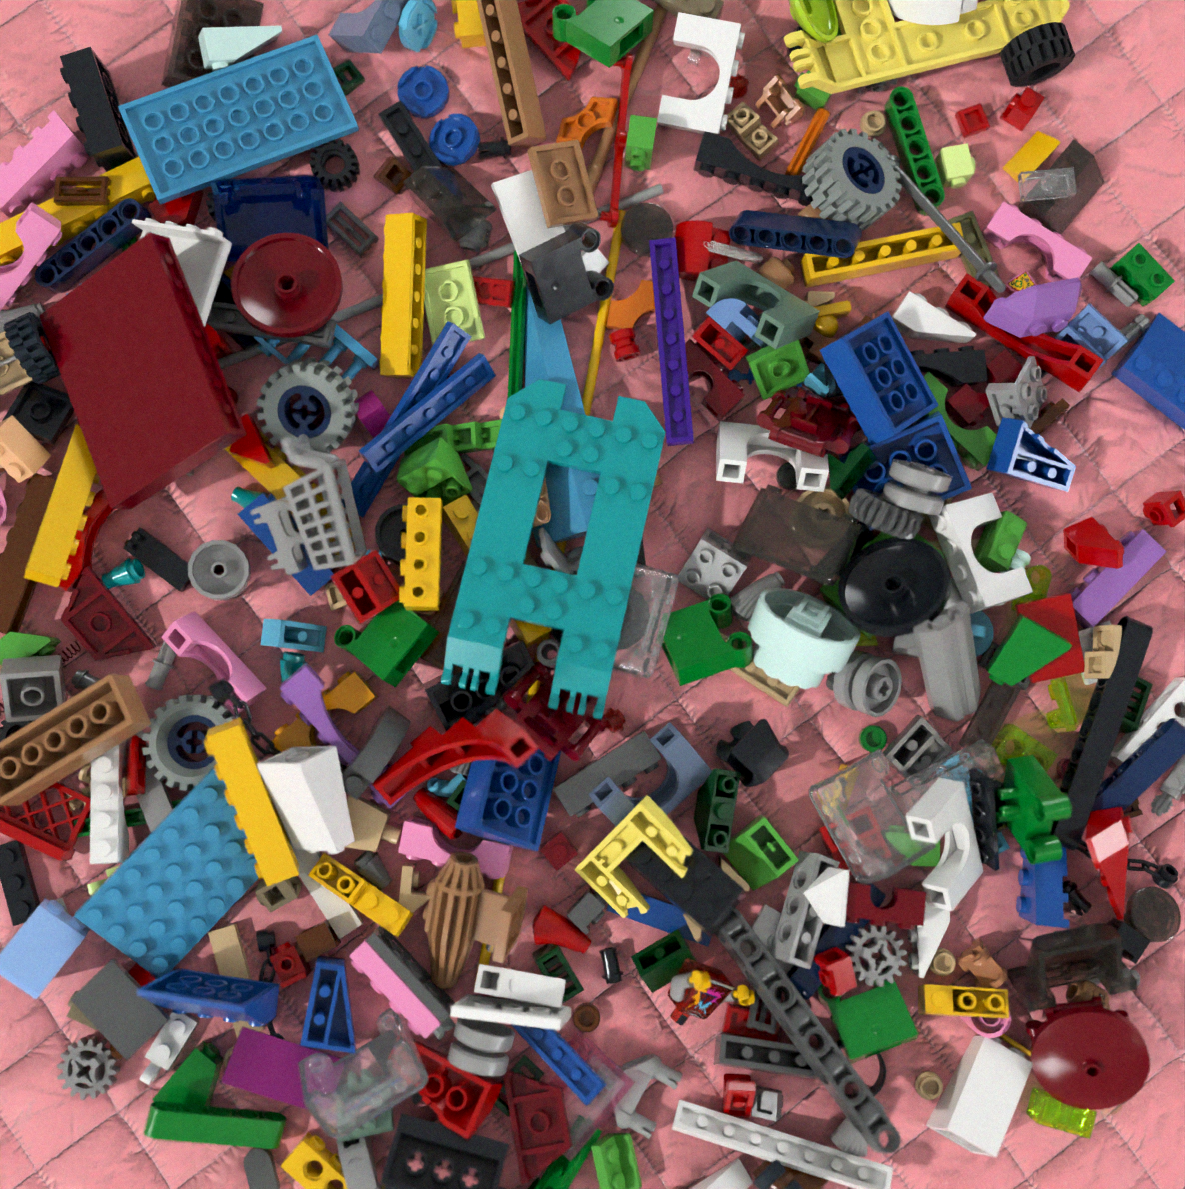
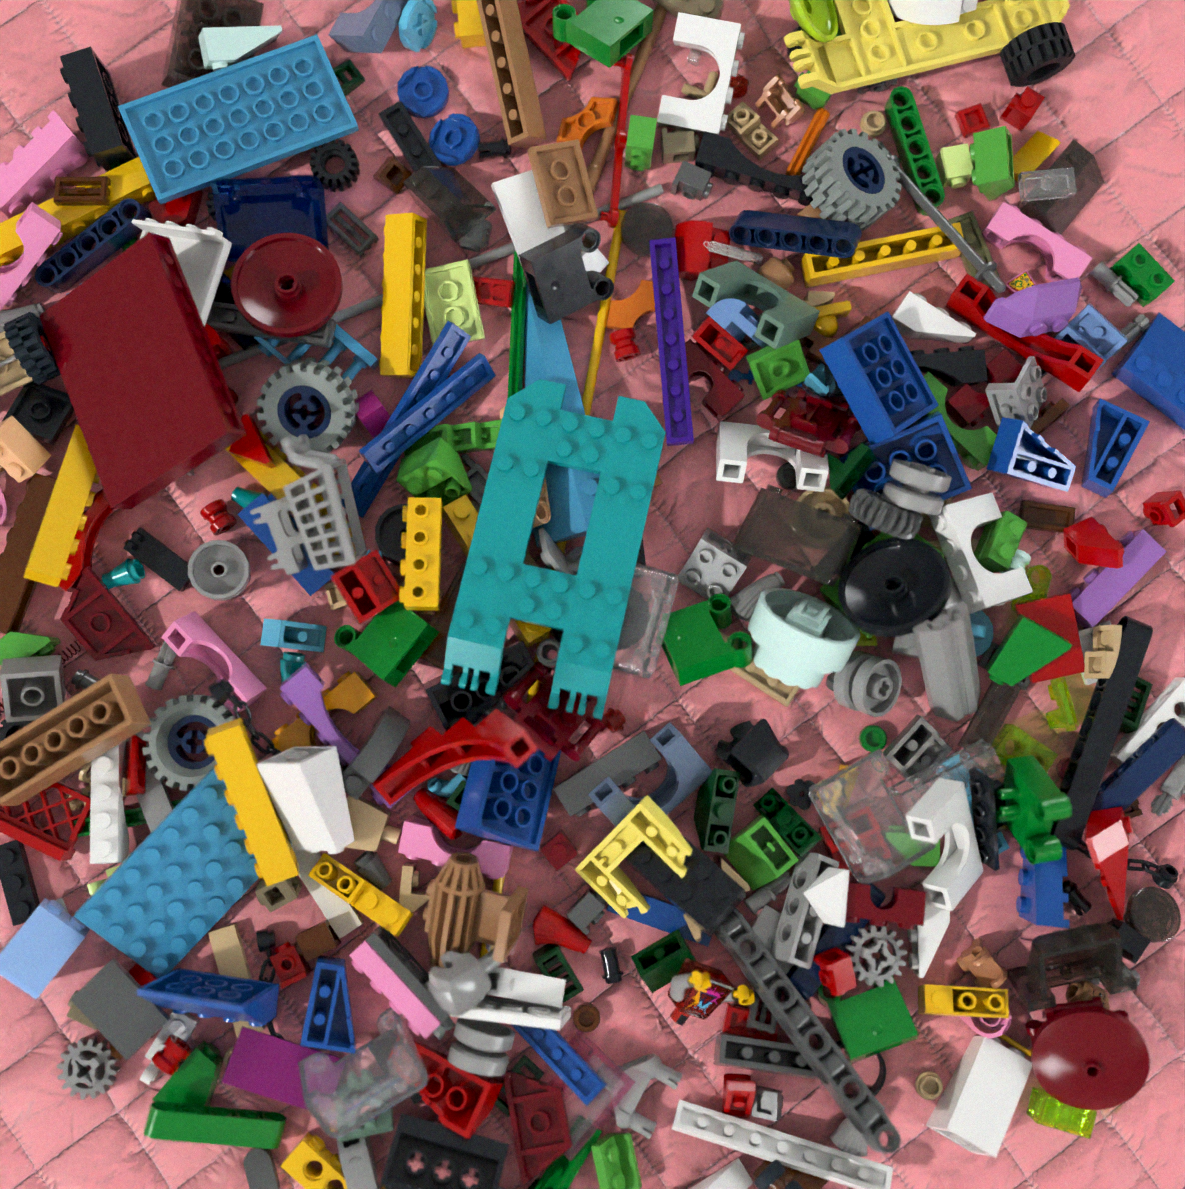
tan plate [929,948,956,976] -> none
none -> red wheel [152,1034,192,1075]
none -> red wheel [200,499,237,536]
none -> light grey piece [427,948,506,1017]
none -> dark tan brick [660,128,699,164]
none -> dark grey brick [671,160,713,201]
none -> tan piece [681,71,719,99]
none -> light grey axle [744,871,792,915]
none -> dark green slope [753,787,822,857]
none -> black plant [786,779,817,810]
none -> bright green slope [970,126,1015,201]
none -> reddish brown tile [1019,500,1076,534]
none -> blue wedge [1081,398,1150,498]

